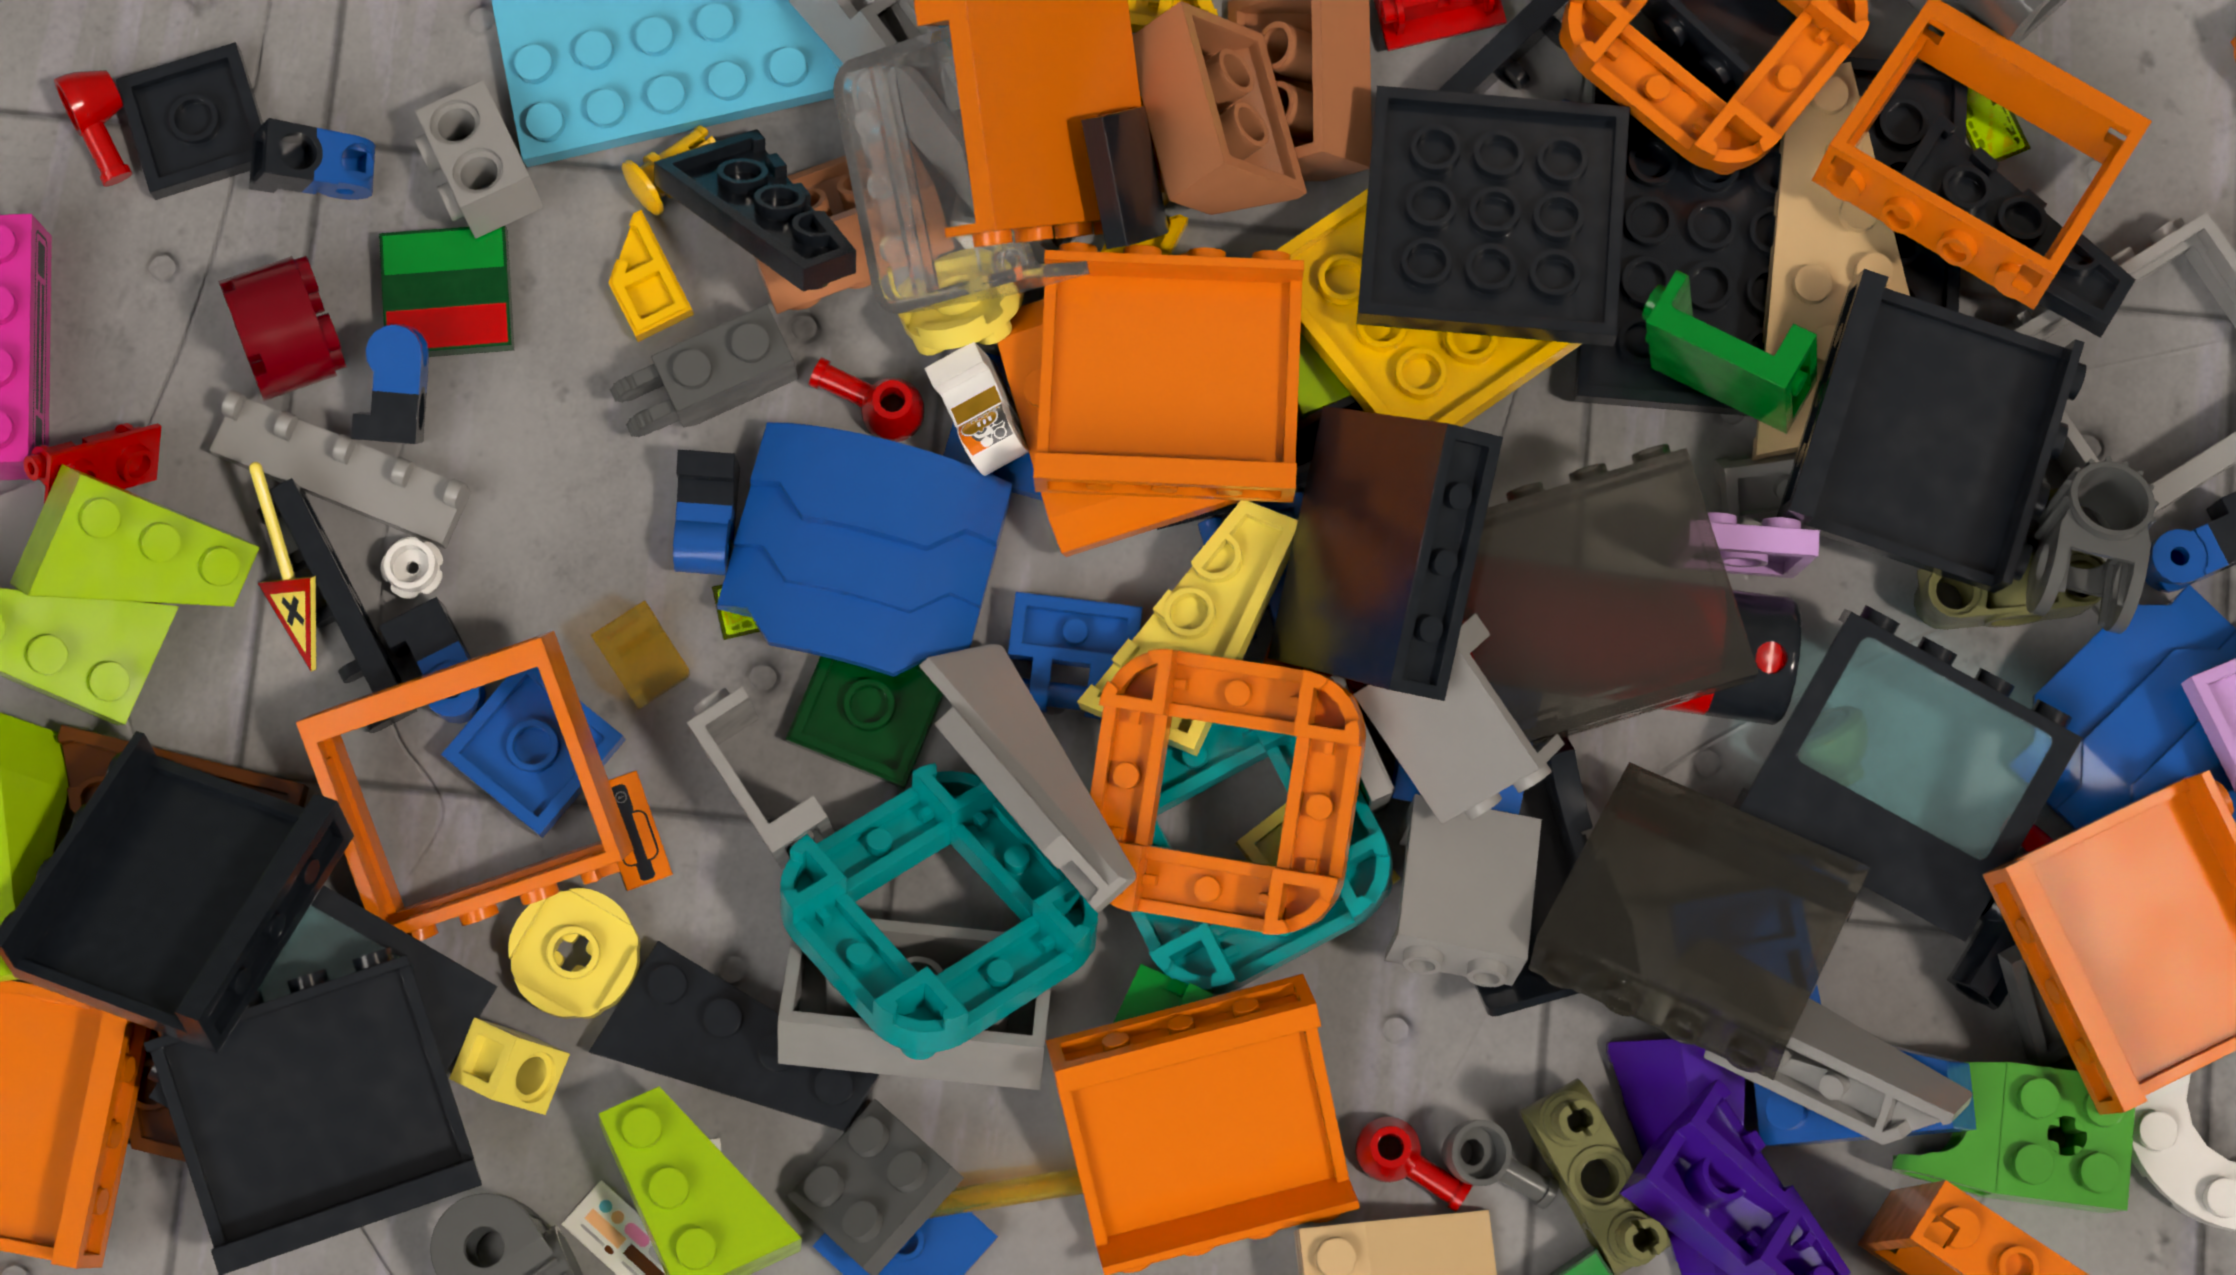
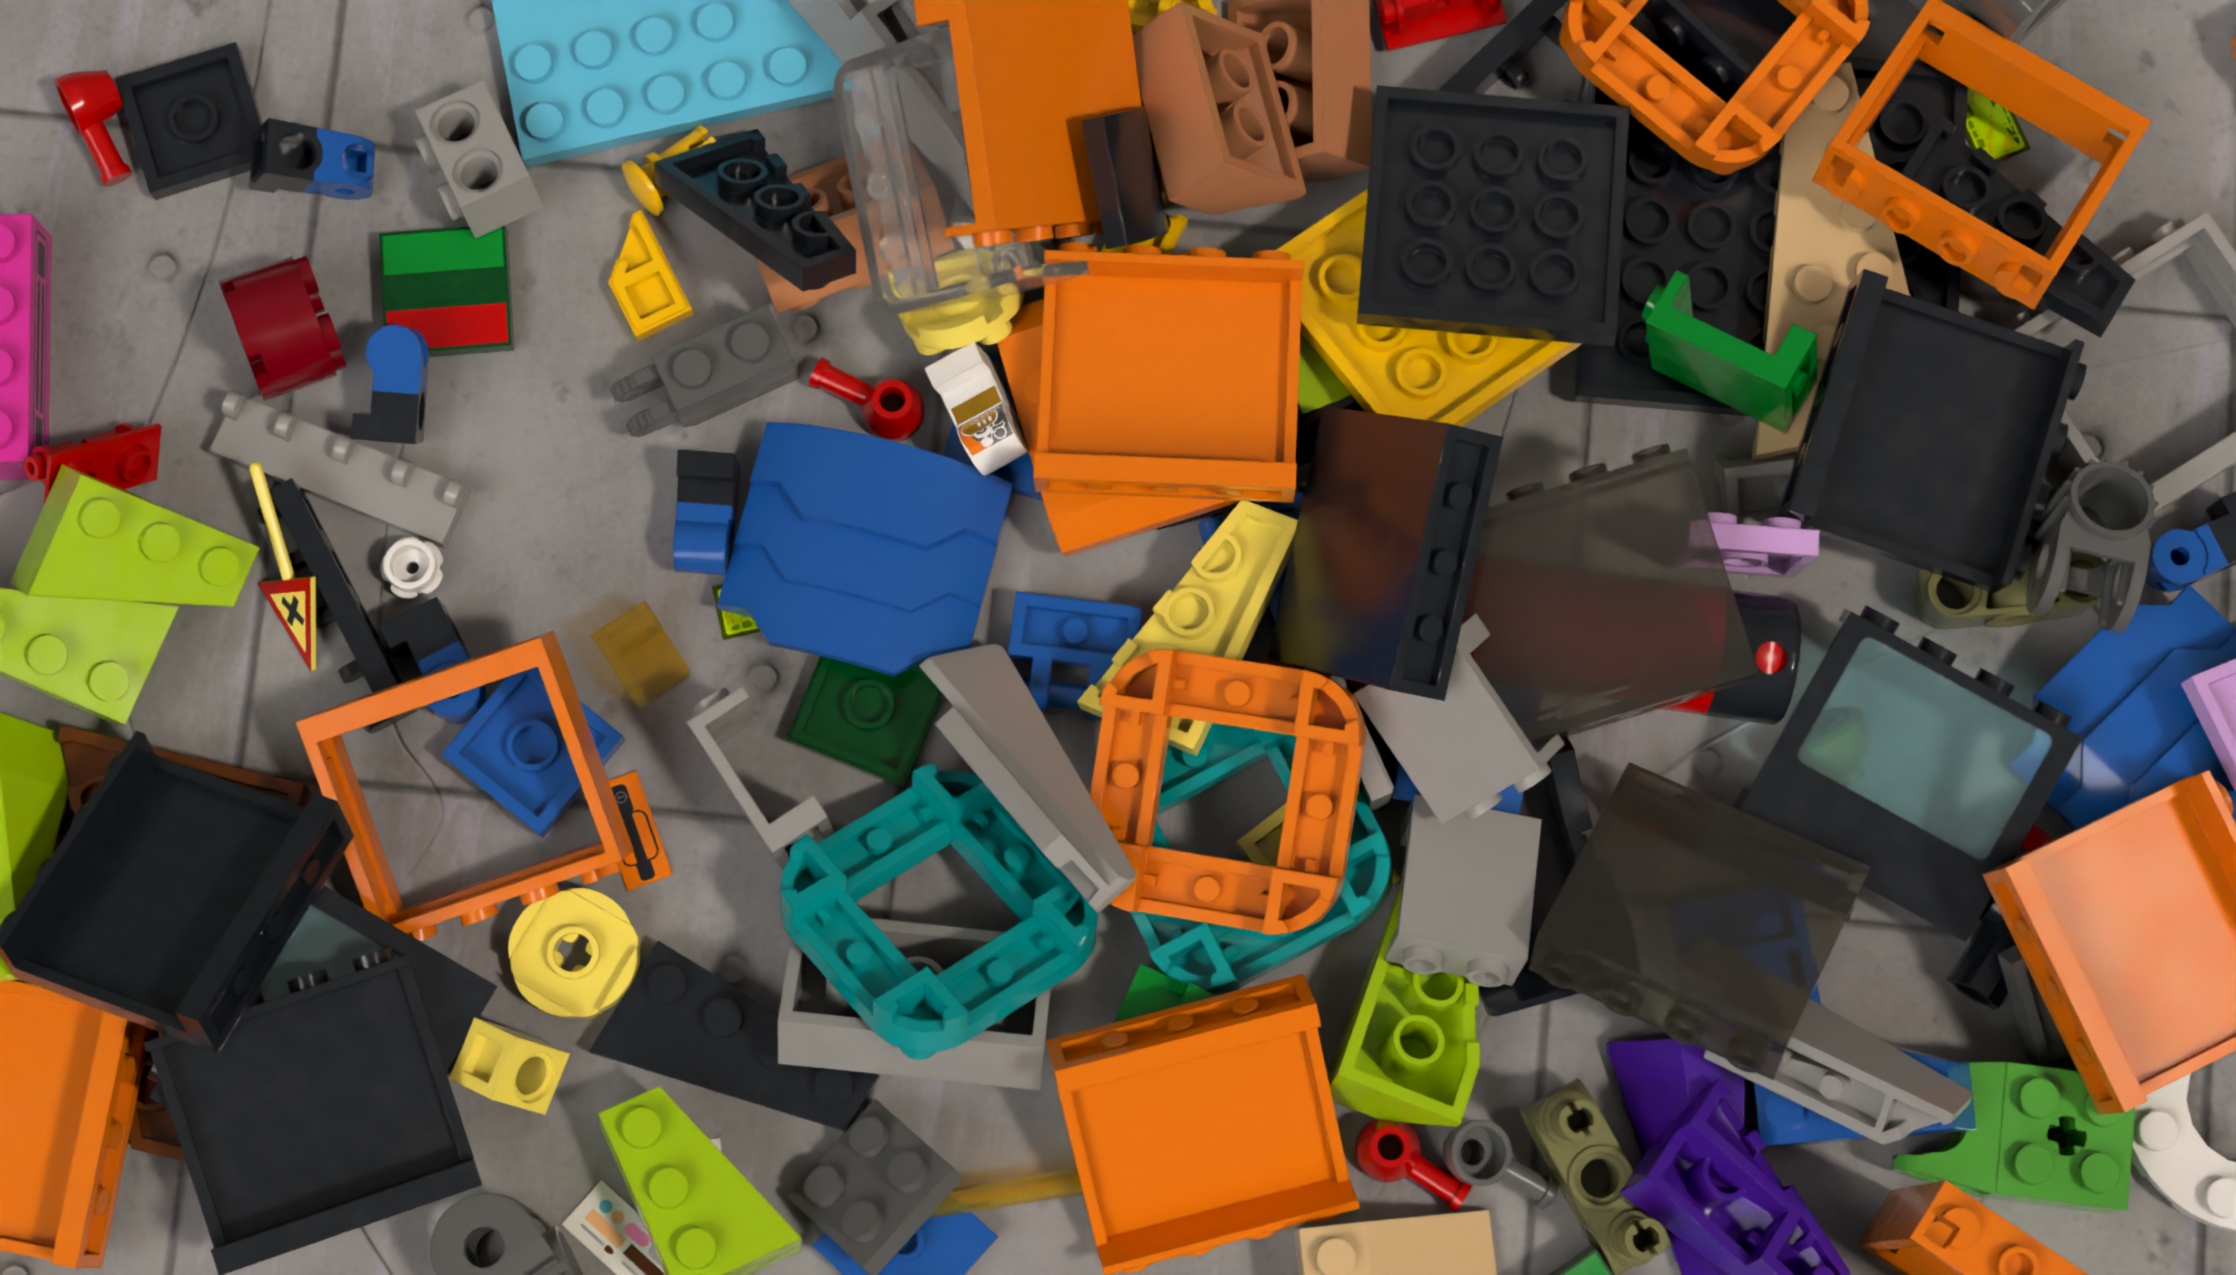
none -> lime wedge [1328,877,1480,1127]

